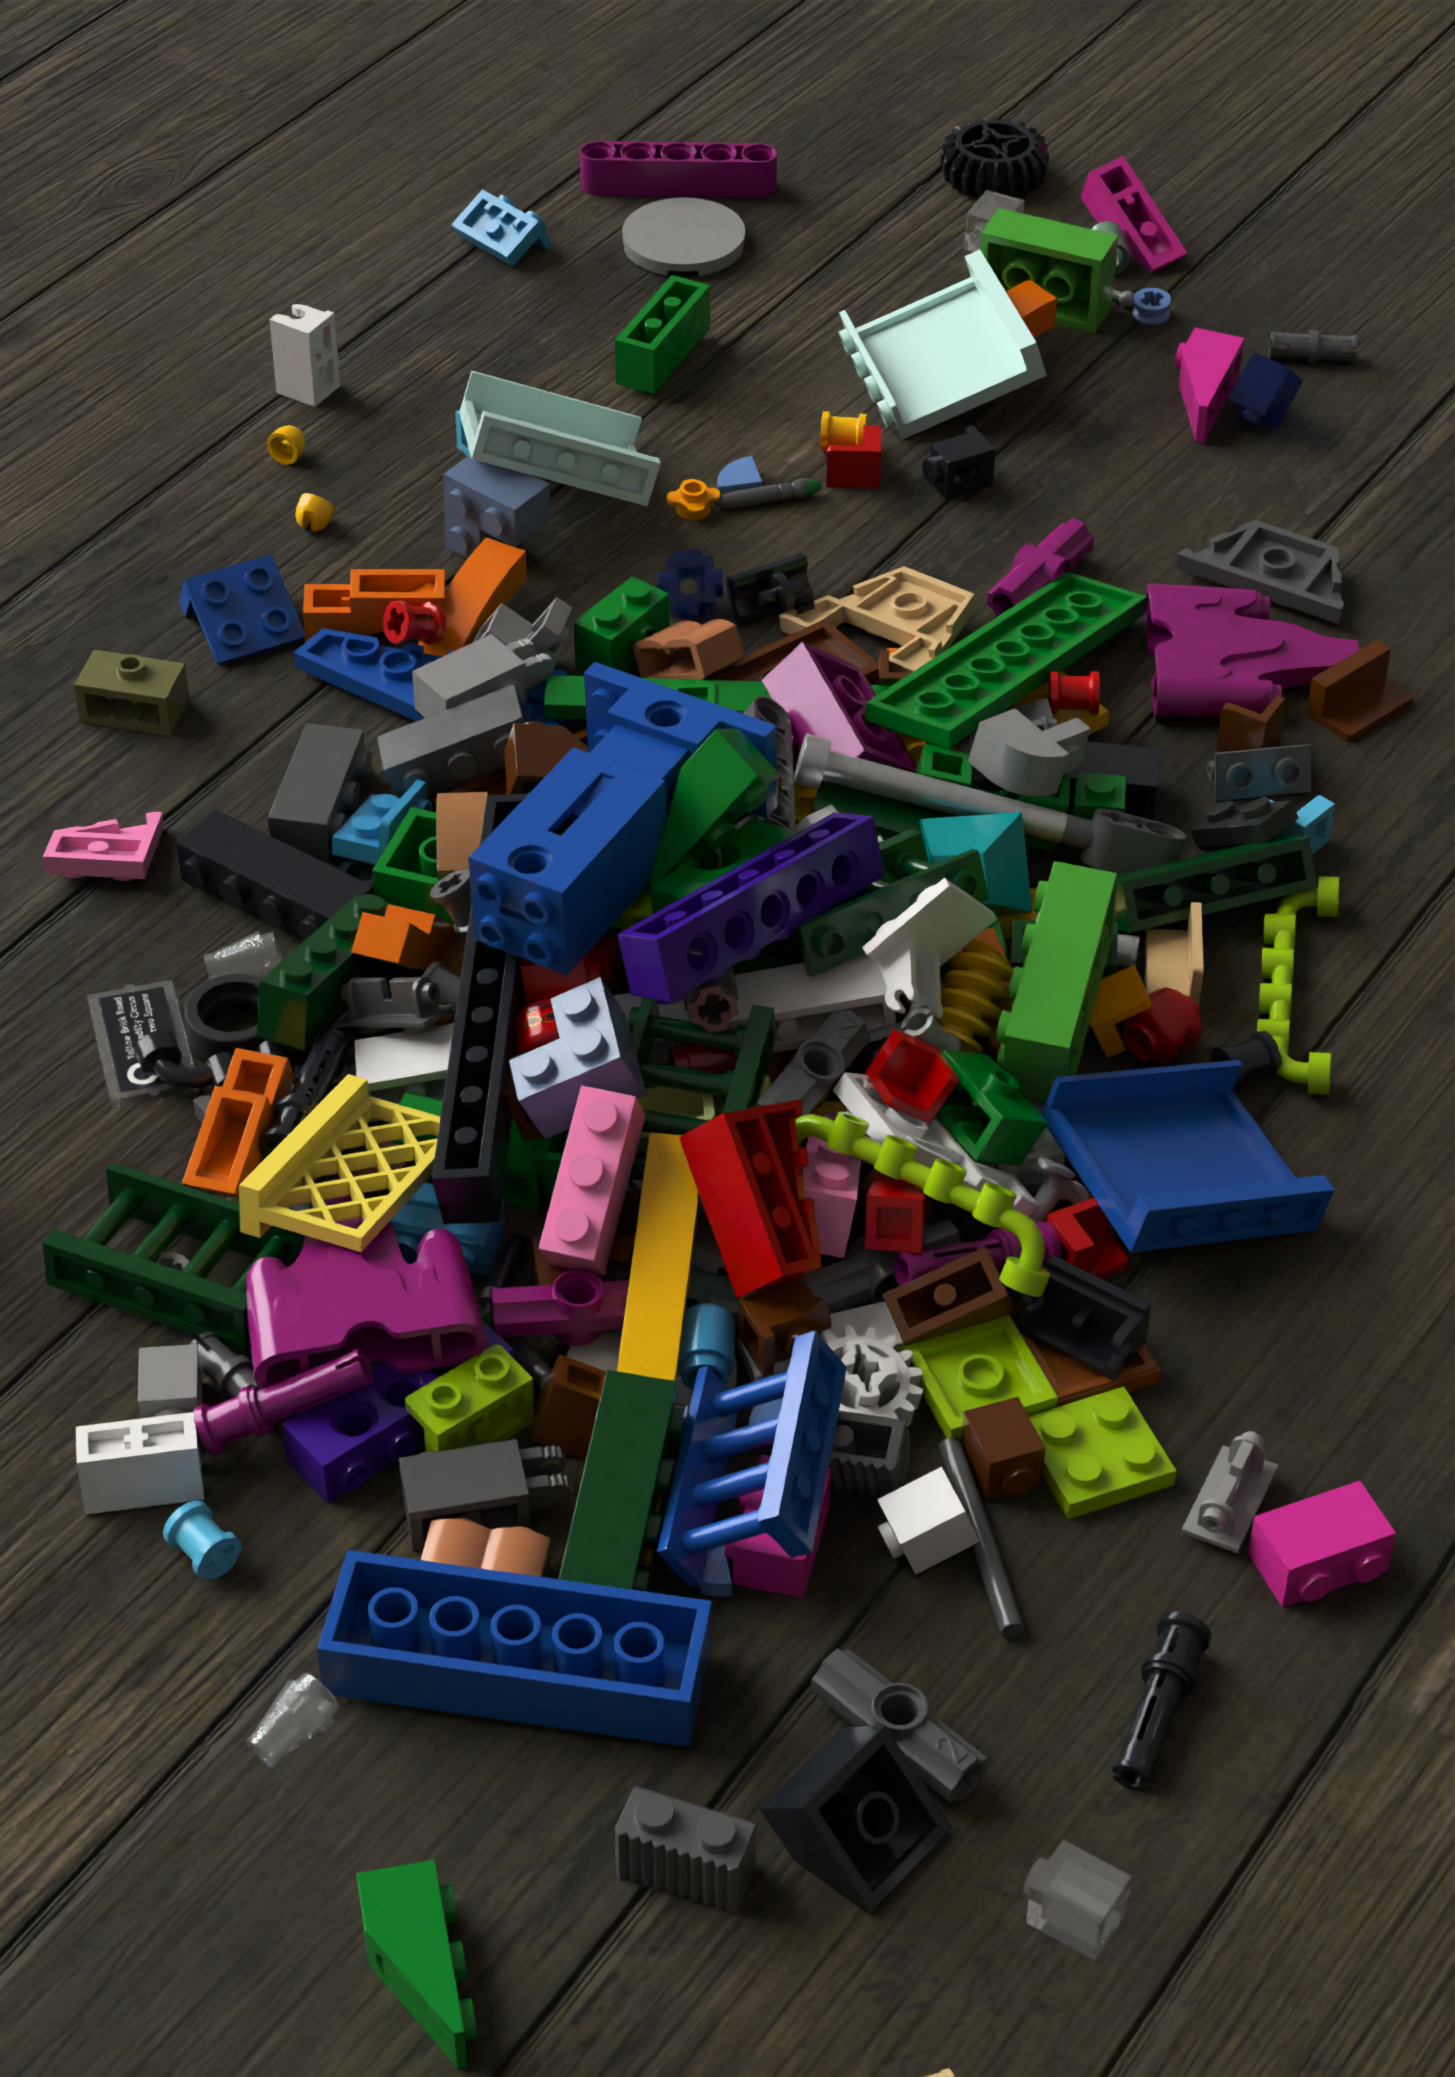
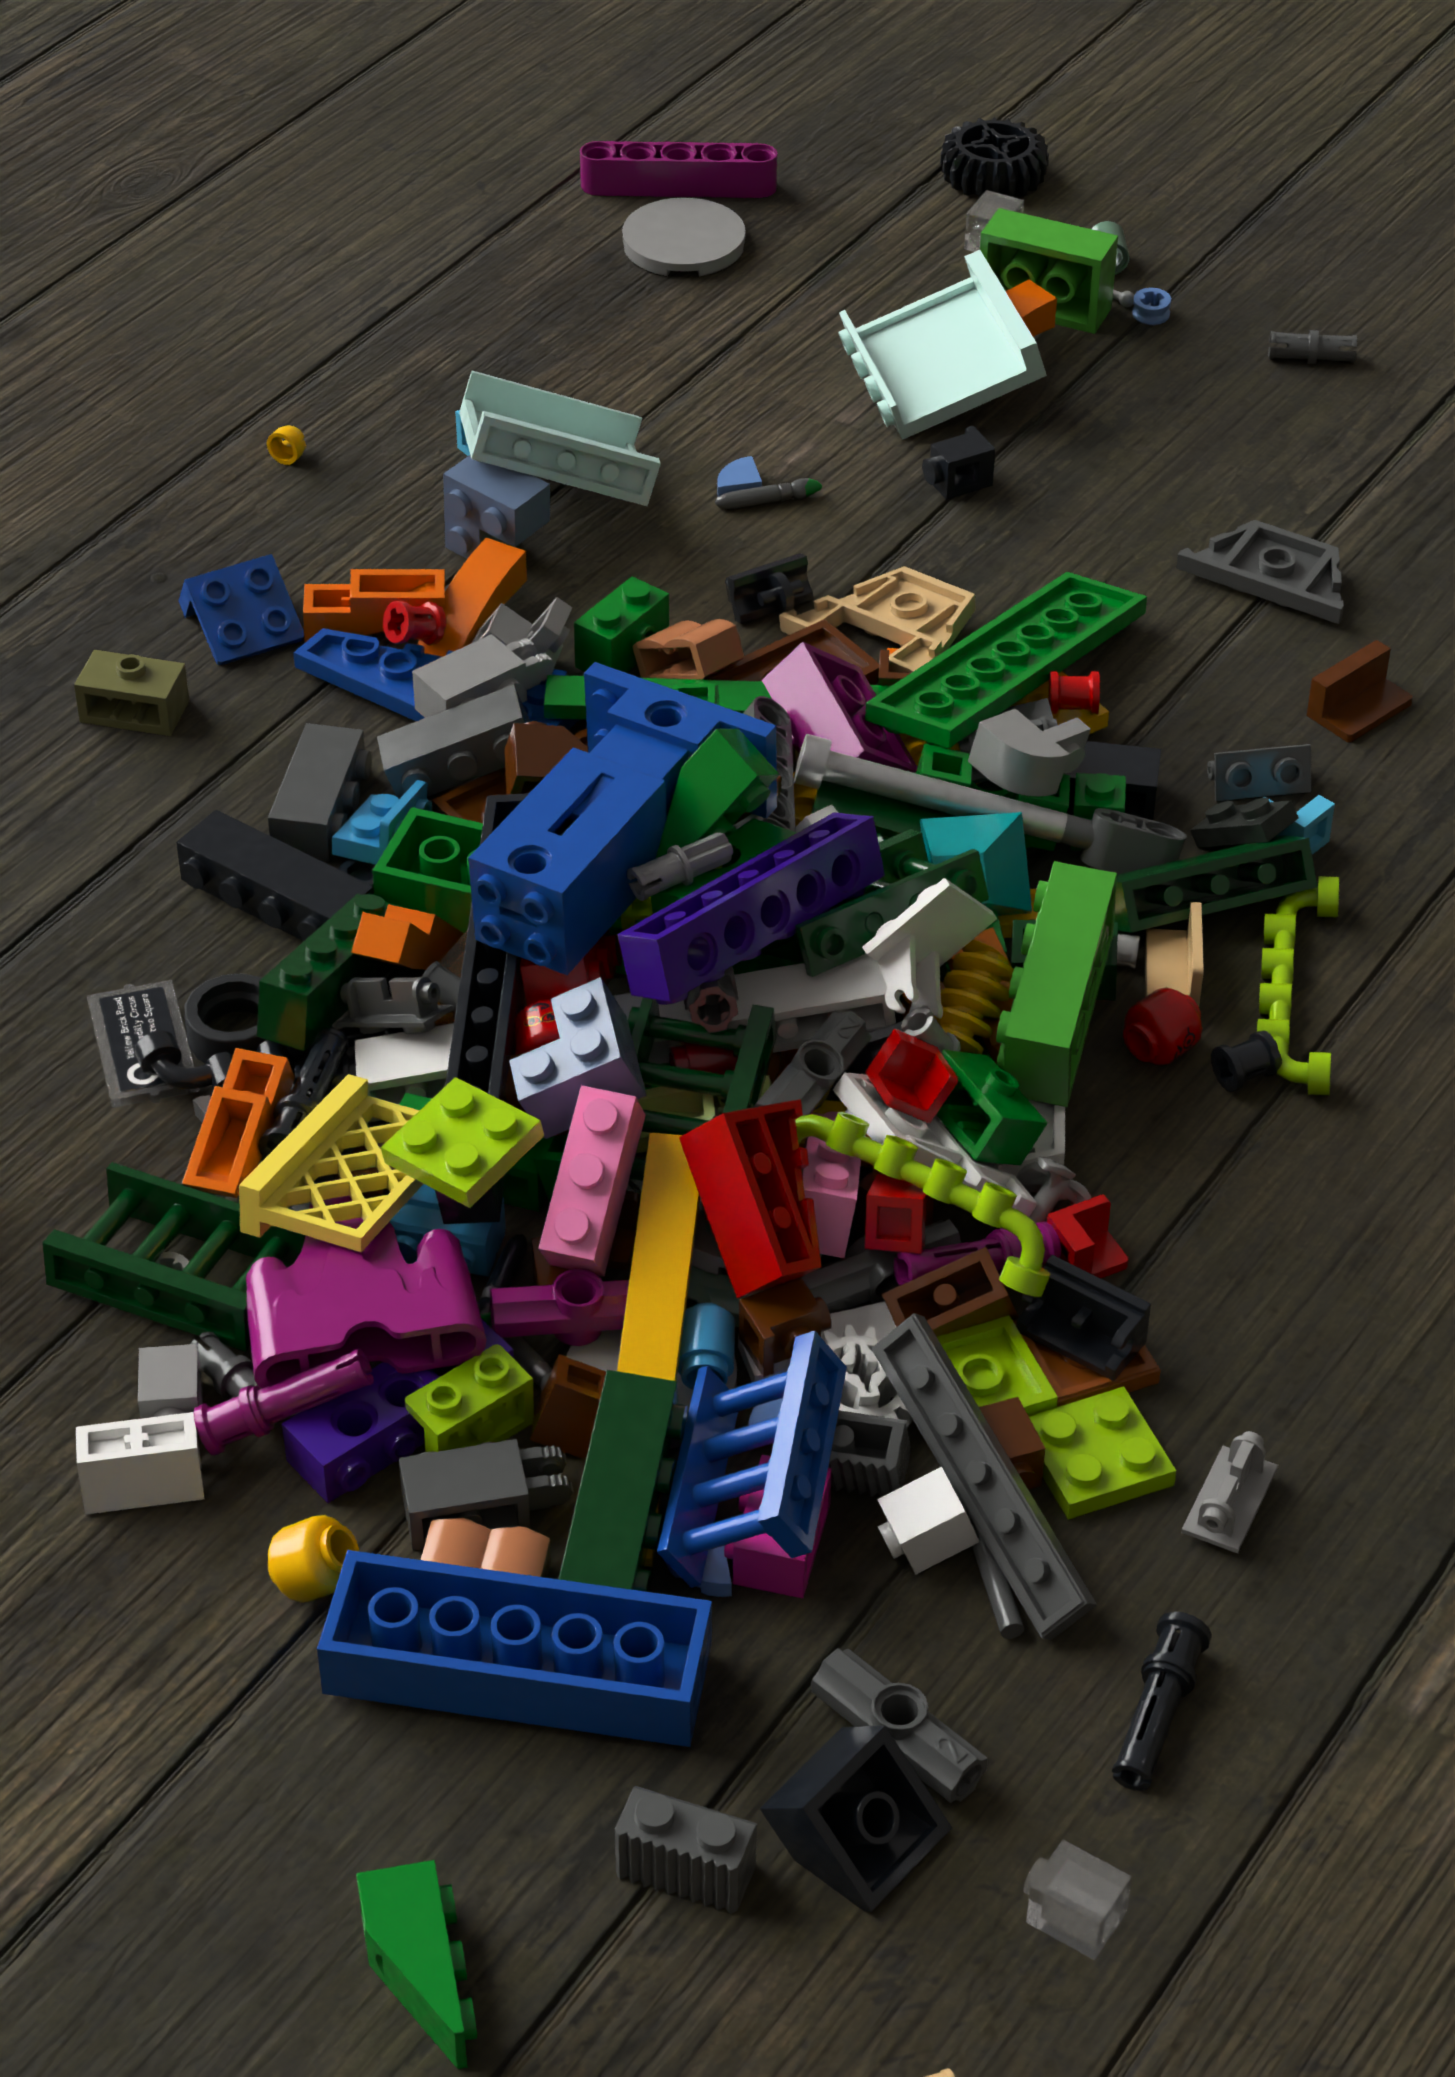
bright pink wing [43,812,164,881] -> none
medium azure bush [163,1500,242,1580] -> none
clear cone [204,930,282,979] -> none
clear cone [246,1673,339,1767] -> none
white hinge [269,304,340,407] -> none
yellow hinge [295,493,335,532] -> none
dark grey bush [430,869,472,938] -> none
medium nougat slope [436,792,488,880] -> none
dark azure bracket [451,189,552,267] -> none
green brick [615,275,710,394] -> none
clear blue brick [656,550,723,619] -> none
light orange plate [667,479,720,520] -> none
yellow bush [820,411,868,451] -> none
red panel [826,425,881,488] -> none
magenta piece [987,518,1094,617] -> none
blue panel [1042,1060,1335,1253] -> none
dark pink slope [1081,156,1188,274] -> none
light orange panel [1090,965,1152,1058] -> none
magenta rock [1144,583,1359,719] -> none
dark pink slope [1175,328,1245,443] -> none
reddish brown panel [1216,695,1286,753] -> none
clear blue brick [1228,352,1303,428] -> none
dark pink brick [1248,1481,1396,1608] -> none
none -> yellow head [268,1515,359,1603]
none -> lime plate [380,1077,544,1208]
none -> light grey axle [627,833,733,901]
none -> dark grey tile [871,1313,1097,1640]

